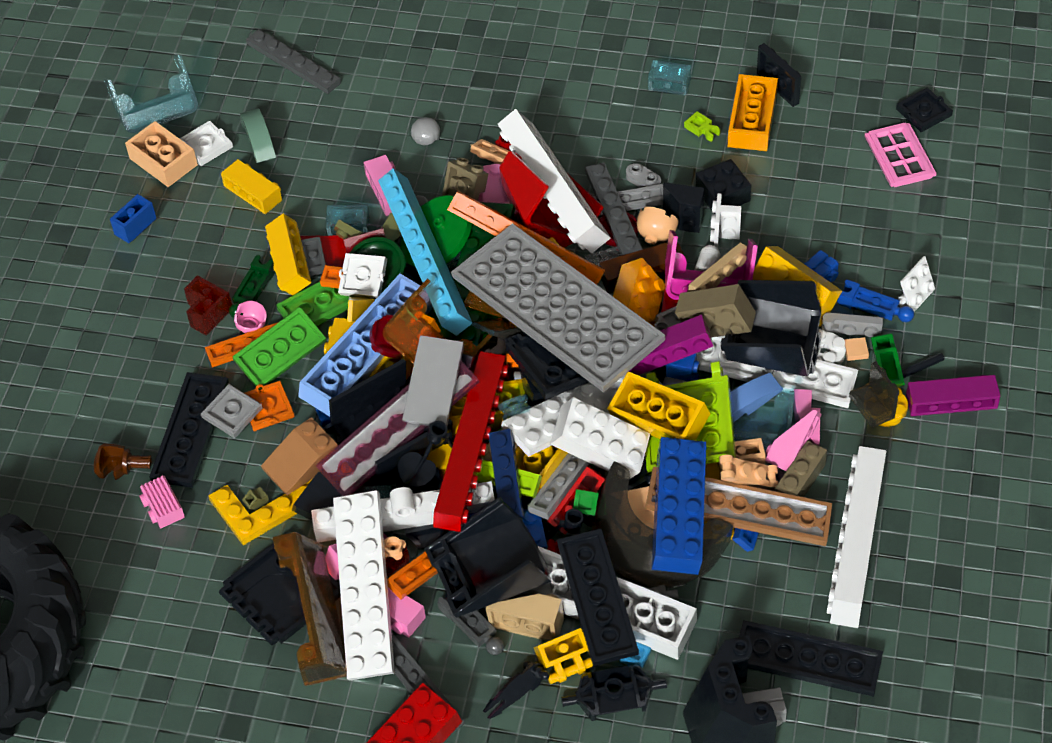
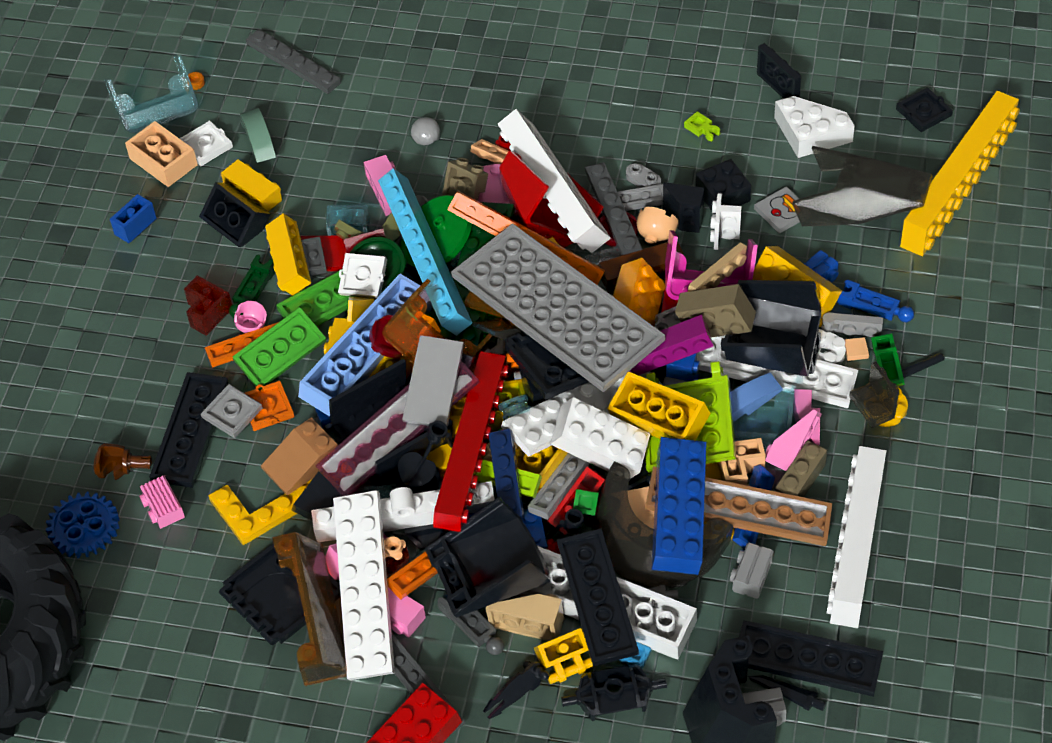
olive piece [242,487,269,510] -> none
orange plate [320,265,343,289] -> none
clear light blue brick [648,60,691,95] -> none
white head [694,245,721,271] -> none
light nougat plate [719,455,779,490] -> none
light orange brick [728,74,778,151] -> none
bright pink piece [864,122,936,187] -> none
white hinge [898,256,935,312] -> none
magenta brick [906,375,1000,416] -> none
none -> blue gear [46,492,120,558]
none -> orange tile [185,72,205,90]
none -> black slope [199,182,271,247]
none -> light grey brick [730,543,774,599]
none -> black bar [747,675,827,711]
none -> light grey tile [754,187,812,234]
none -> white brick [774,96,854,158]
none -> clear smoke windscreen [792,146,933,227]
none -> yellow brick [900,91,1020,257]

